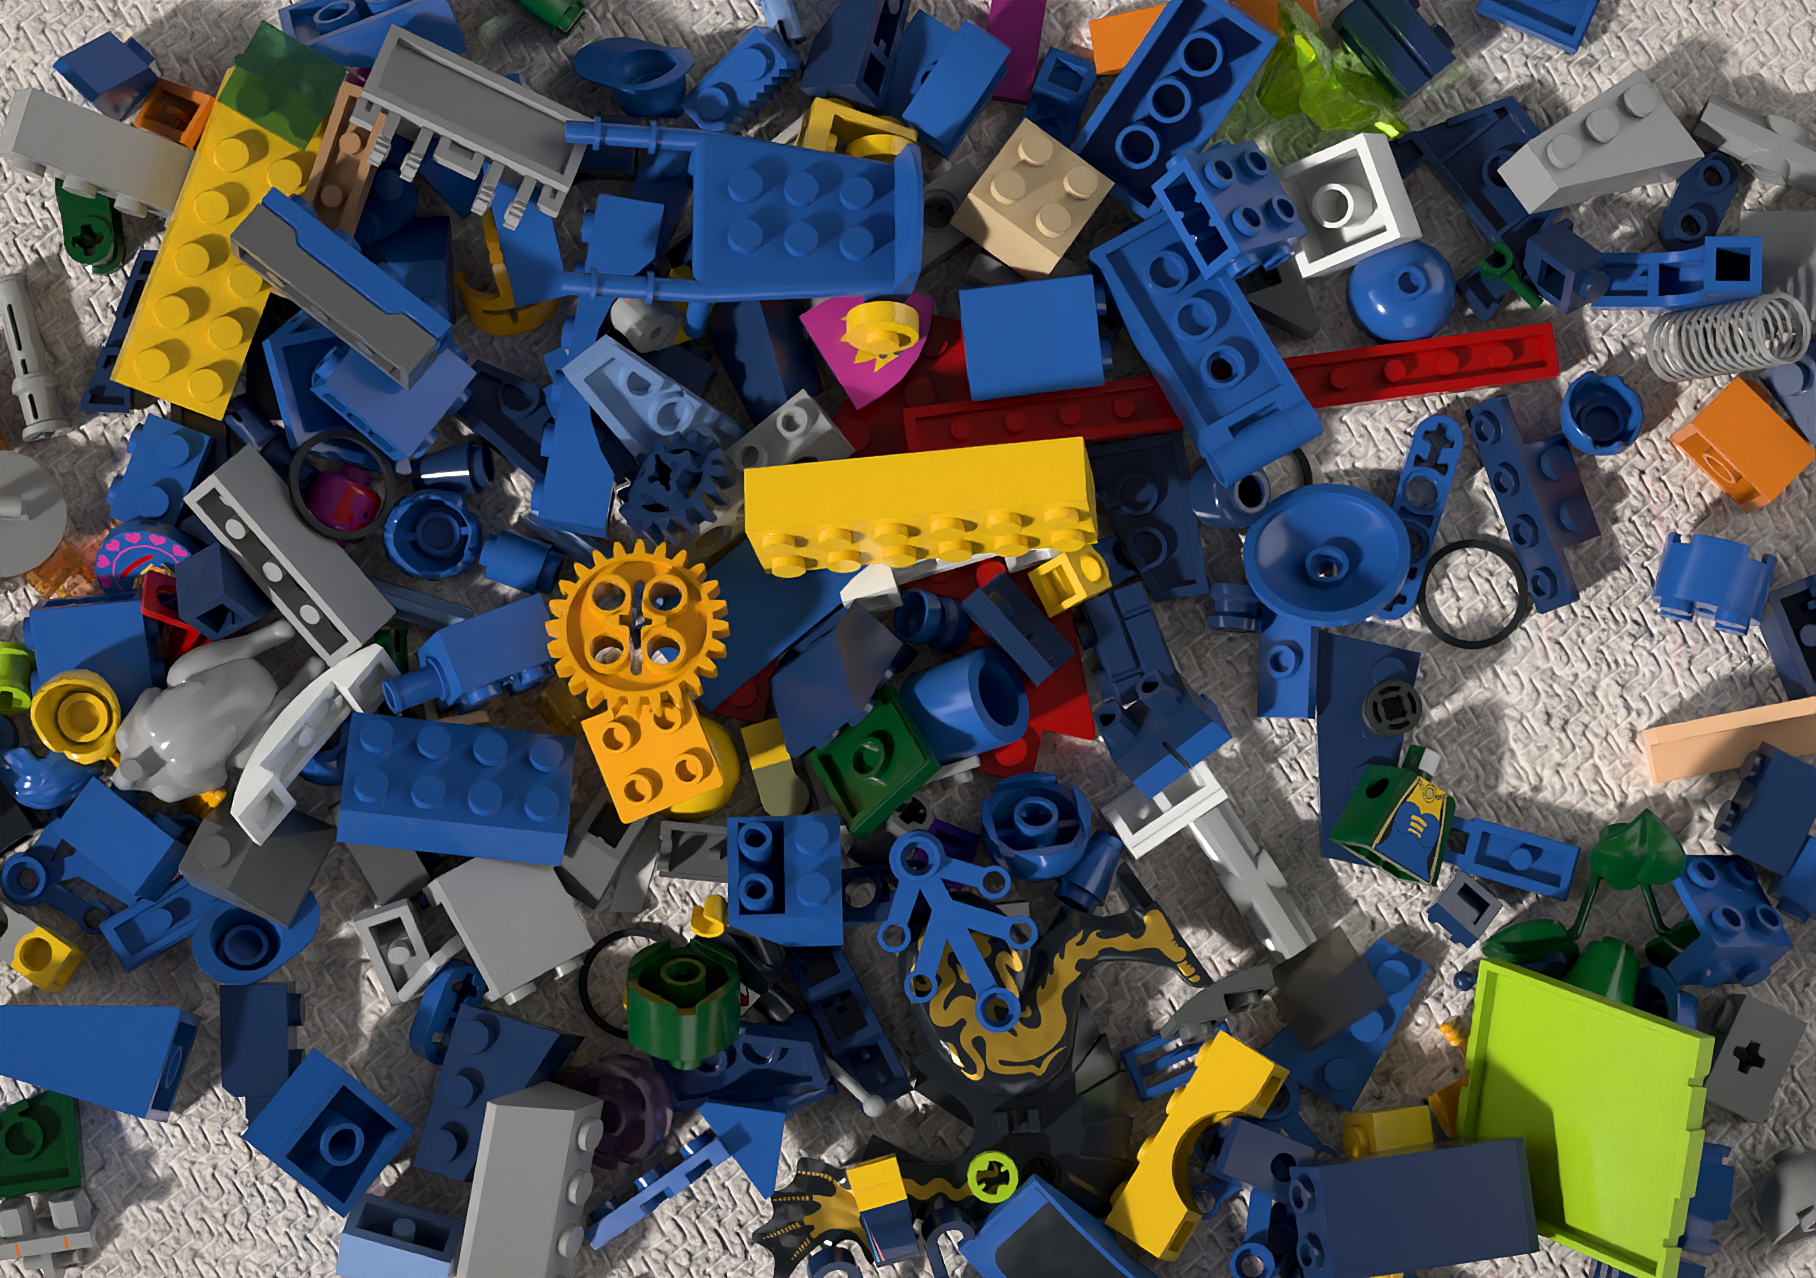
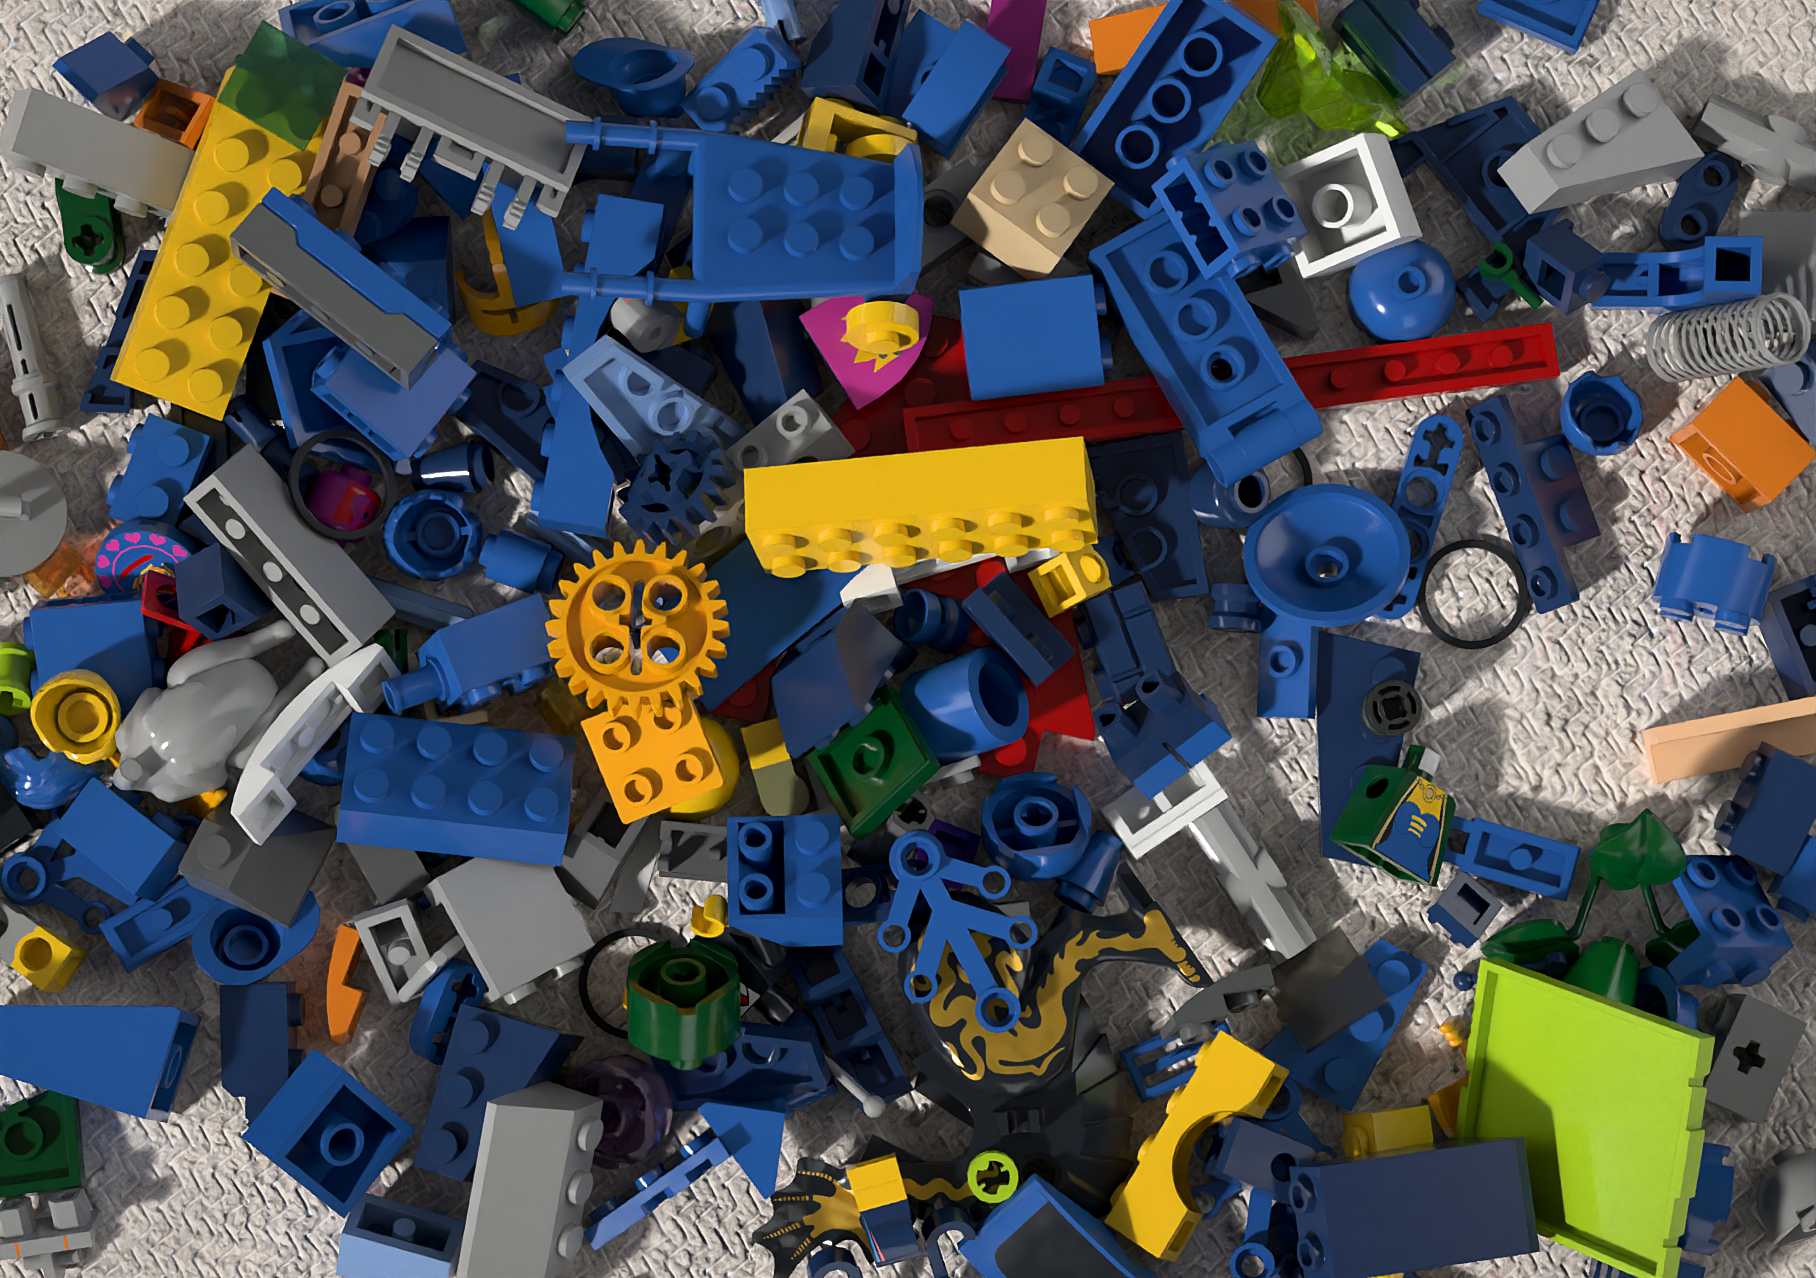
none -> orange slope [327,924,370,1045]

